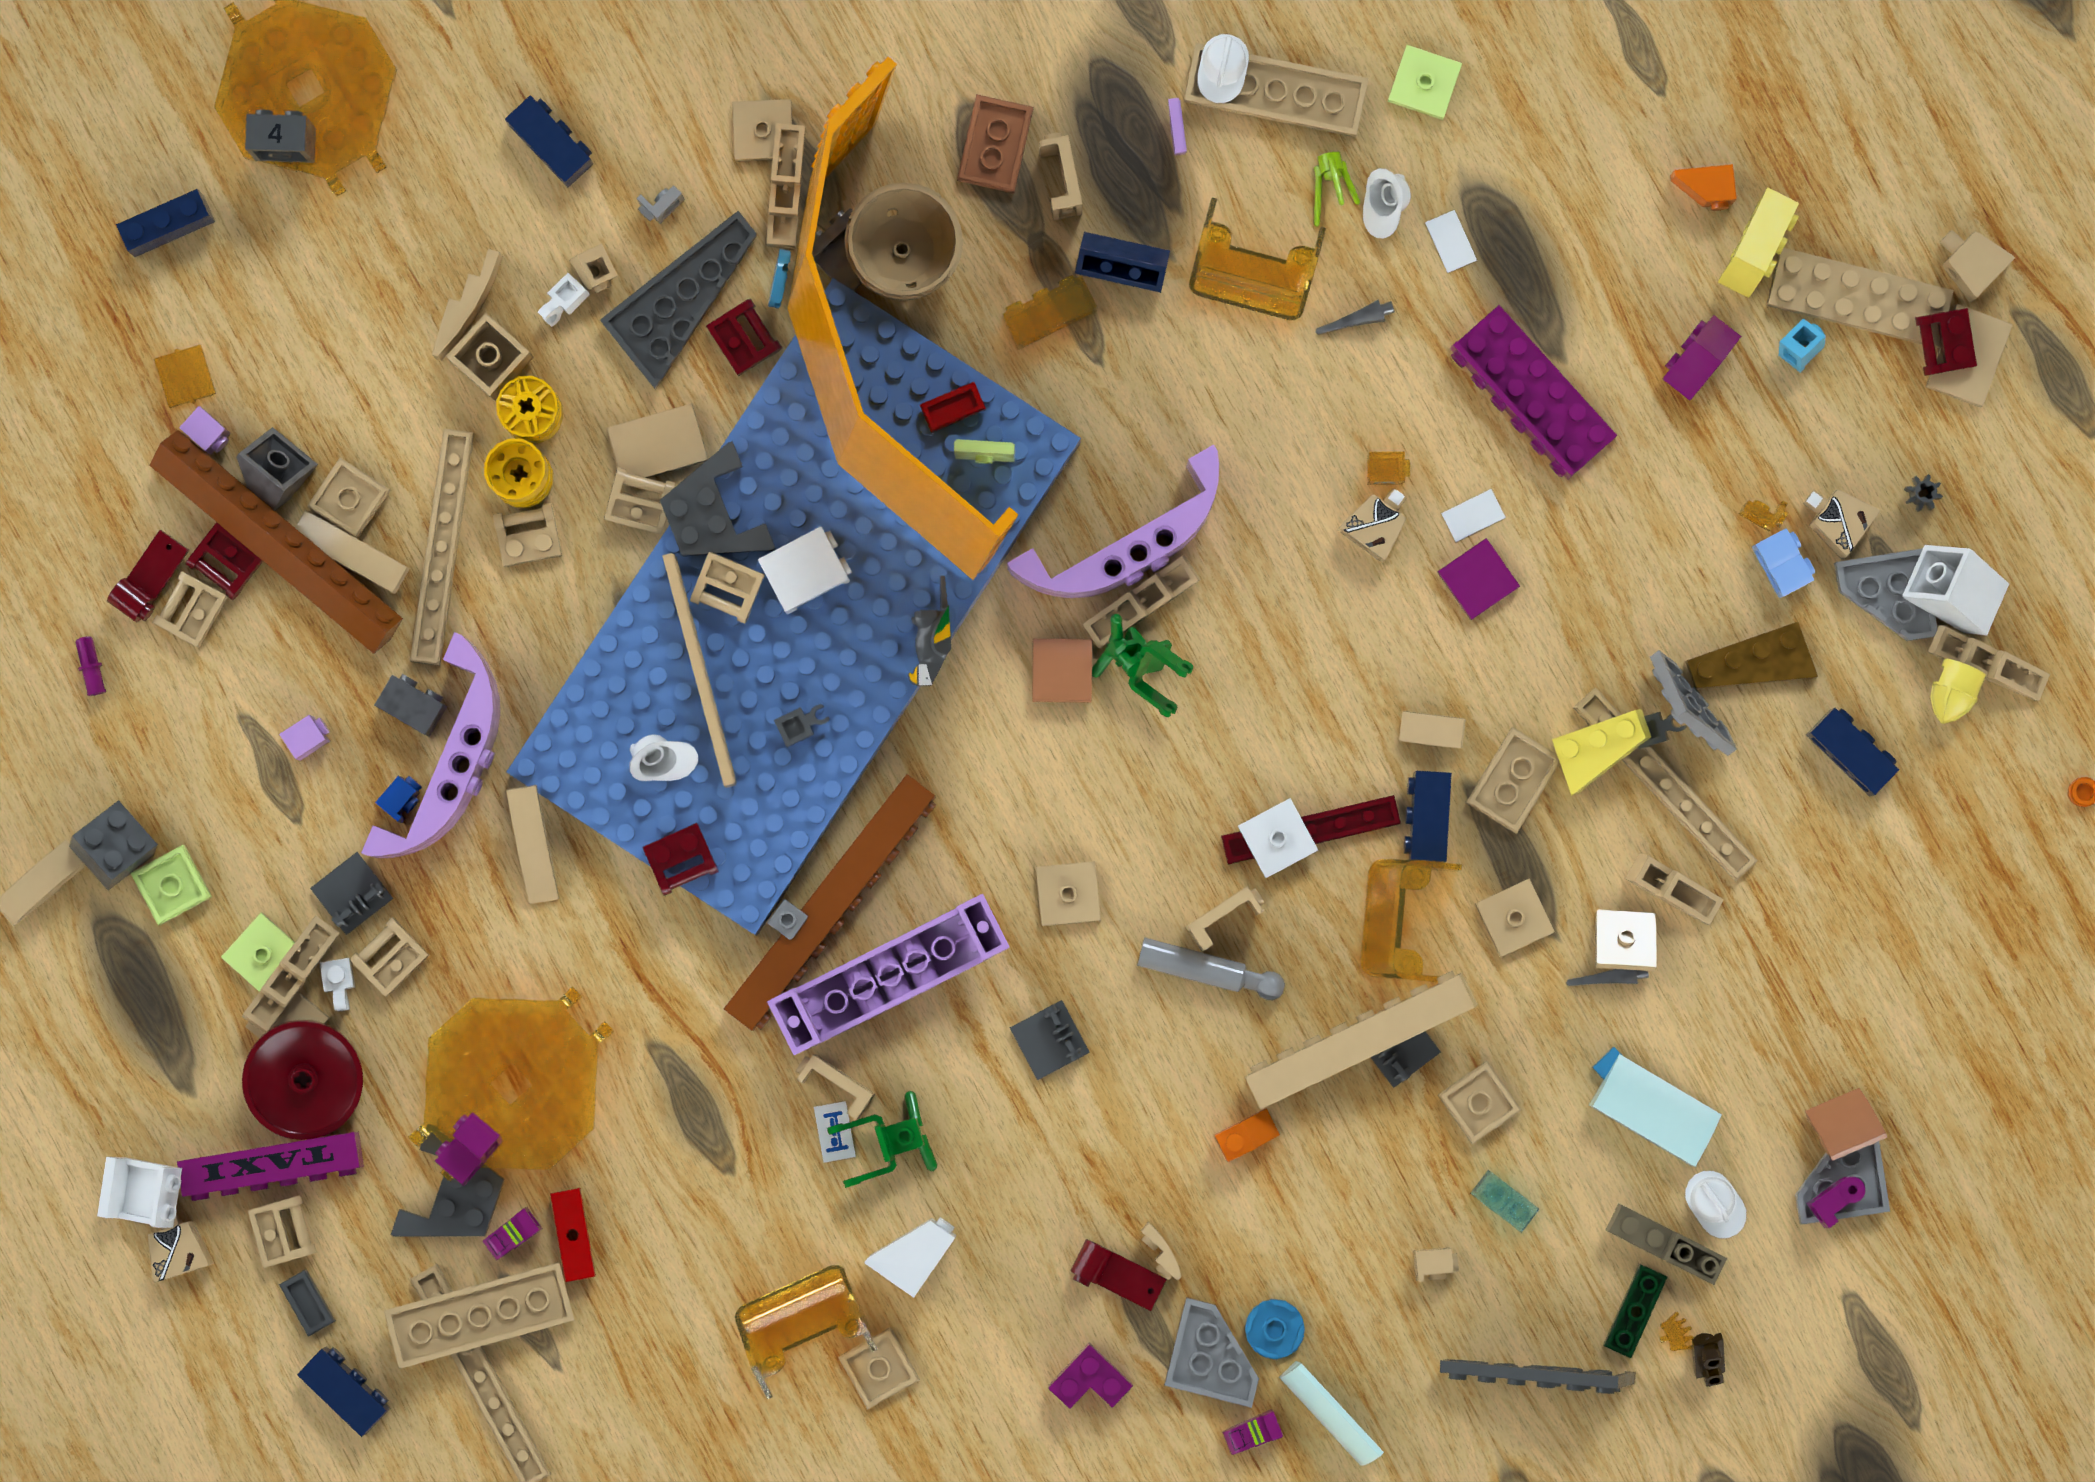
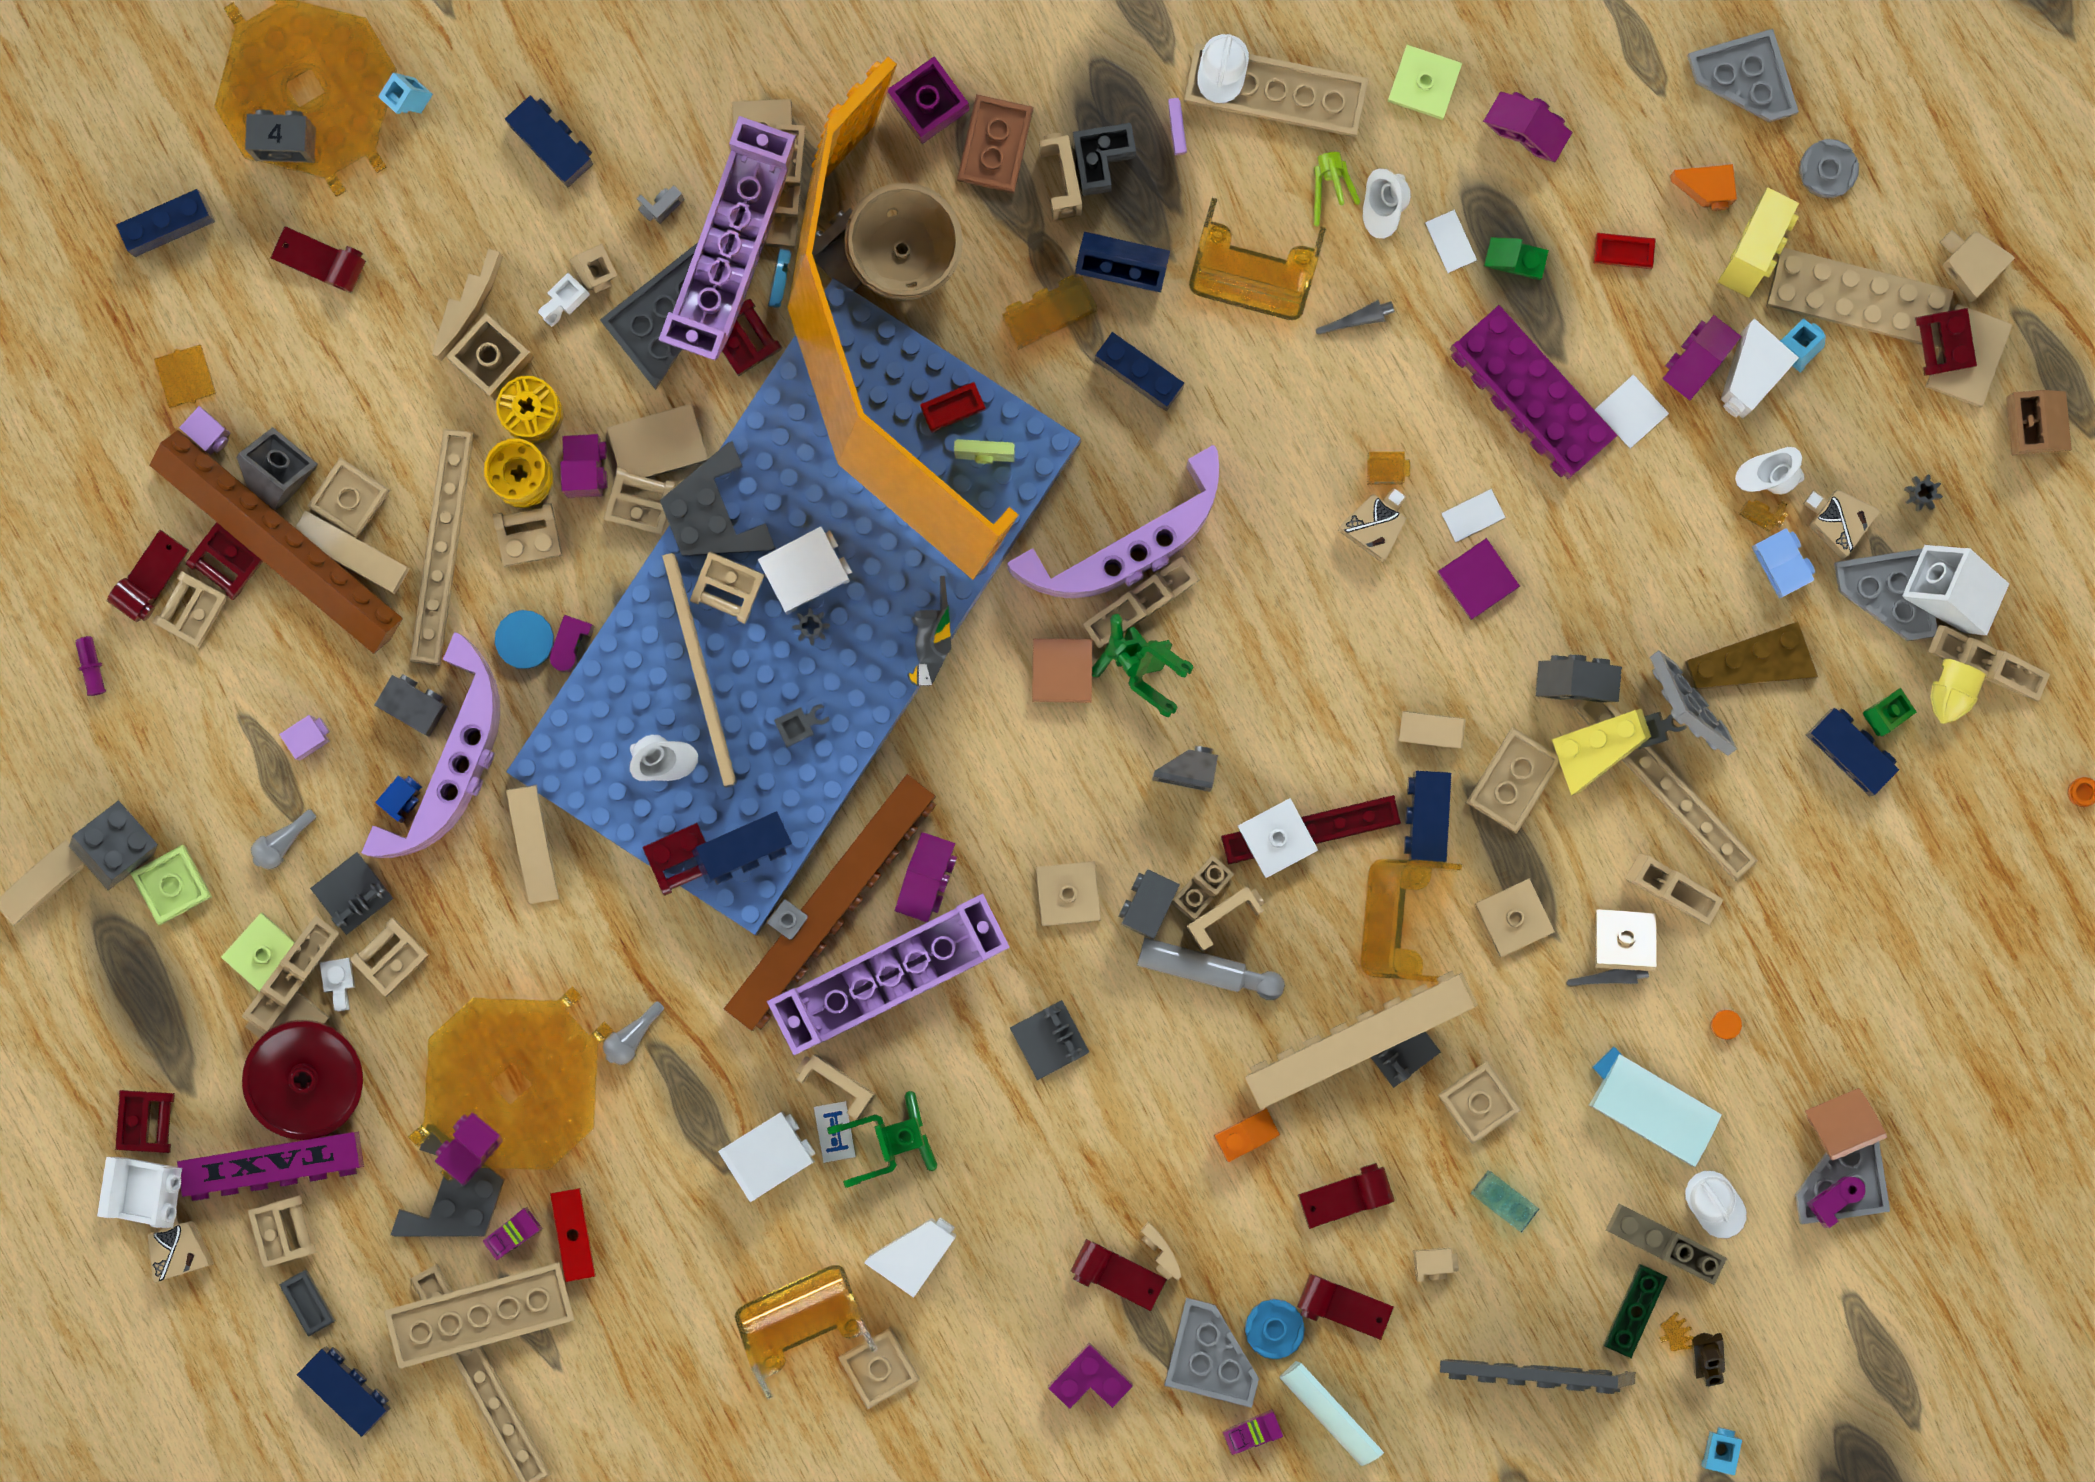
none -> dark red plate [115,1090,175,1153]
none -> light grey piece [251,809,316,870]
none -> dark red door [270,226,366,293]
none -> medium azure brick [378,73,433,114]
none -> dark azure tile [495,610,554,669]
none -> magenta leg [550,615,595,673]
none -> magenta brick [560,434,608,498]
none -> light grey piece [603,1001,664,1065]
none -> lavender slope [659,116,796,361]
none -> dark blue brick [692,811,792,885]
none -> white slope [718,1111,816,1202]
none -> dark grey gear [792,608,830,646]
none -> magenta brick [887,56,969,144]
none -> magenta brick [895,832,957,922]
none -> dark grey brick [1073,123,1136,196]
none -> dark blue brick [1095,332,1184,412]
none -> dark grey brick [1118,869,1180,939]
none -> flat silver slope [1152,746,1218,792]
none -> tan slope [1171,855,1234,922]
none -> dark red door [1297,1274,1394,1340]
none -> dark red door [1298,1163,1395,1229]
none -> magenta brick [1483,91,1573,162]
none -> green slope [1484,237,1549,280]
none -> dark grey brick [1536,655,1622,703]
none -> red tile [1593,233,1656,269]
none -> white sticker [1595,375,1669,448]
none -> light grey plate [1687,29,1799,122]
none -> medium azure brick [1701,1427,1742,1475]
none -> orange tile [1711,1010,1742,1040]
none -> white slope [1721,319,1799,419]
none -> white piece [1735,447,1804,495]
none -> light grey tile [1799,139,1859,199]
none -> green slope [1863,688,1917,737]
none -> medium nougat slope [2006,390,2072,456]

